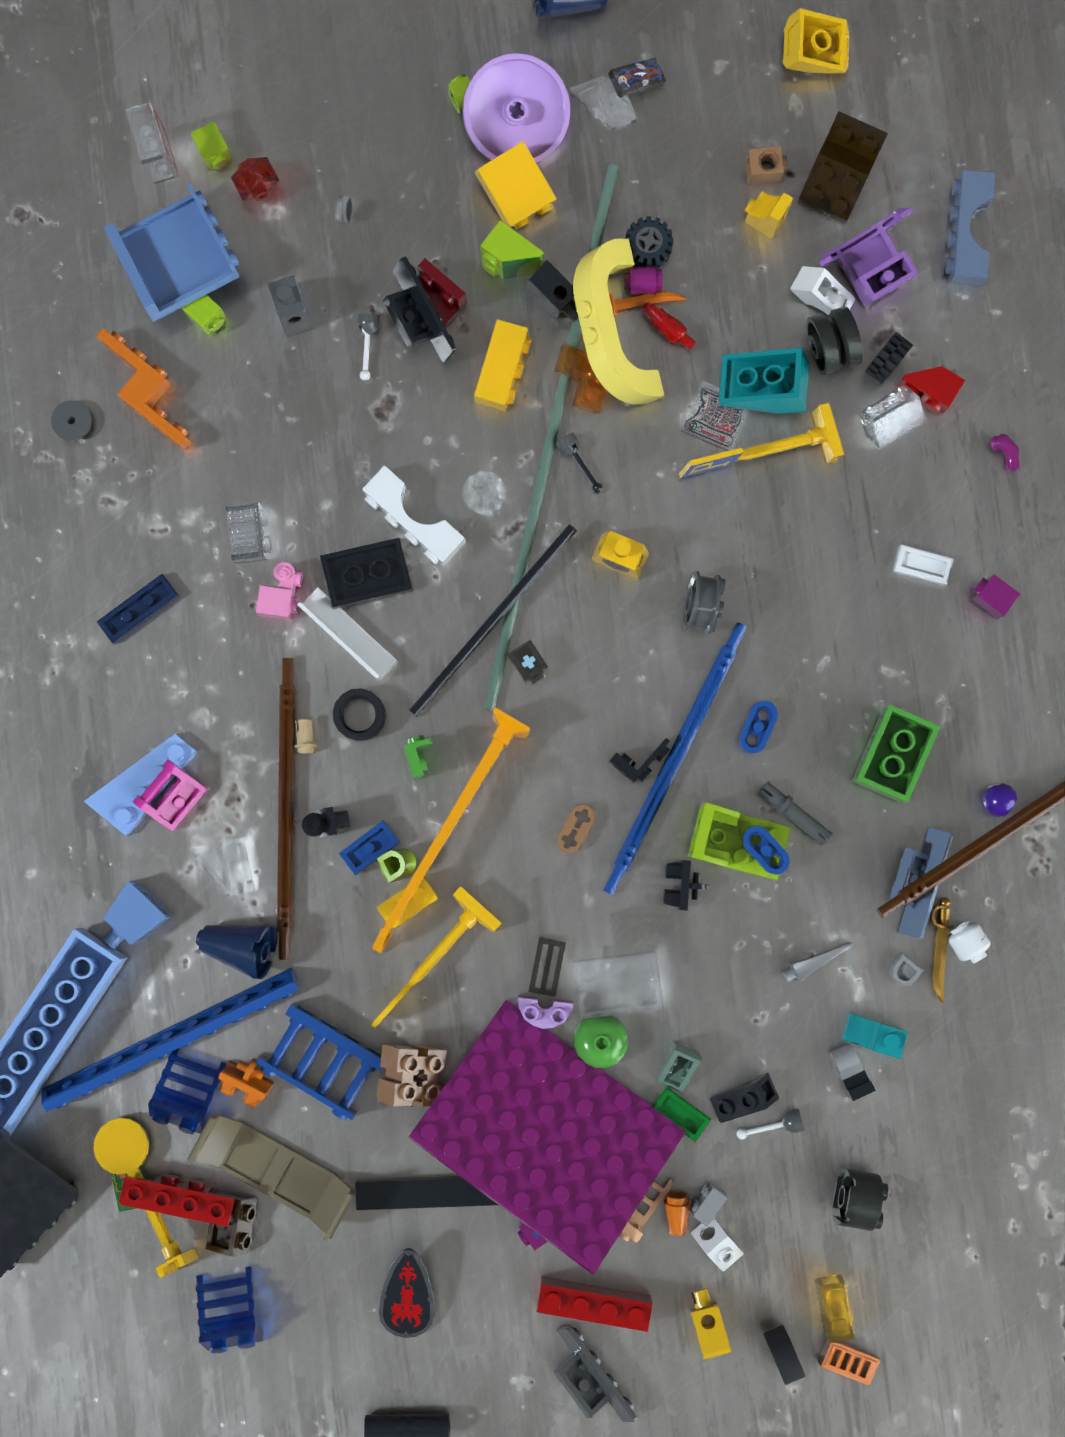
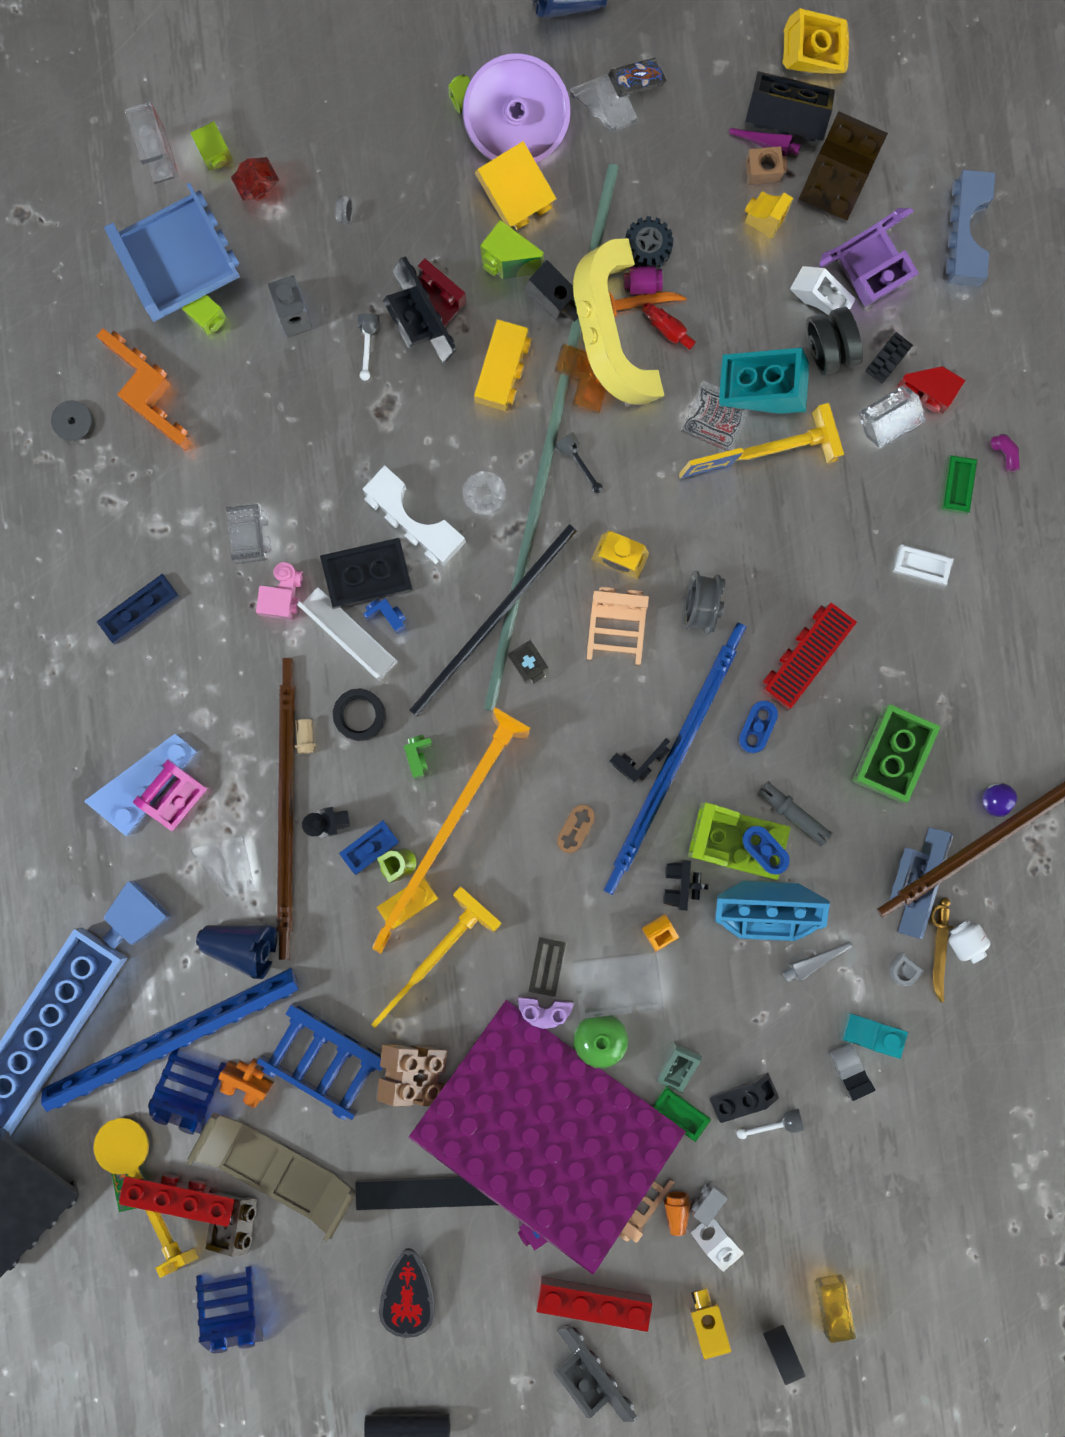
orange slope [818,1335,880,1386] -> none
pearl dark grey brick [832,1168,889,1231] -> none
magenta brick [971,574,1020,619] -> none
none -> blue bracket [363,599,406,634]
none -> light nougat plate [586,587,649,665]
none -> light orange brick [641,914,679,952]
none -> dark azure wedge [715,881,830,941]
none -> magenta piece [729,128,801,157]
none -> black slope [745,71,835,141]
none -> red brick [762,602,857,711]
none -> green tile [941,455,977,514]

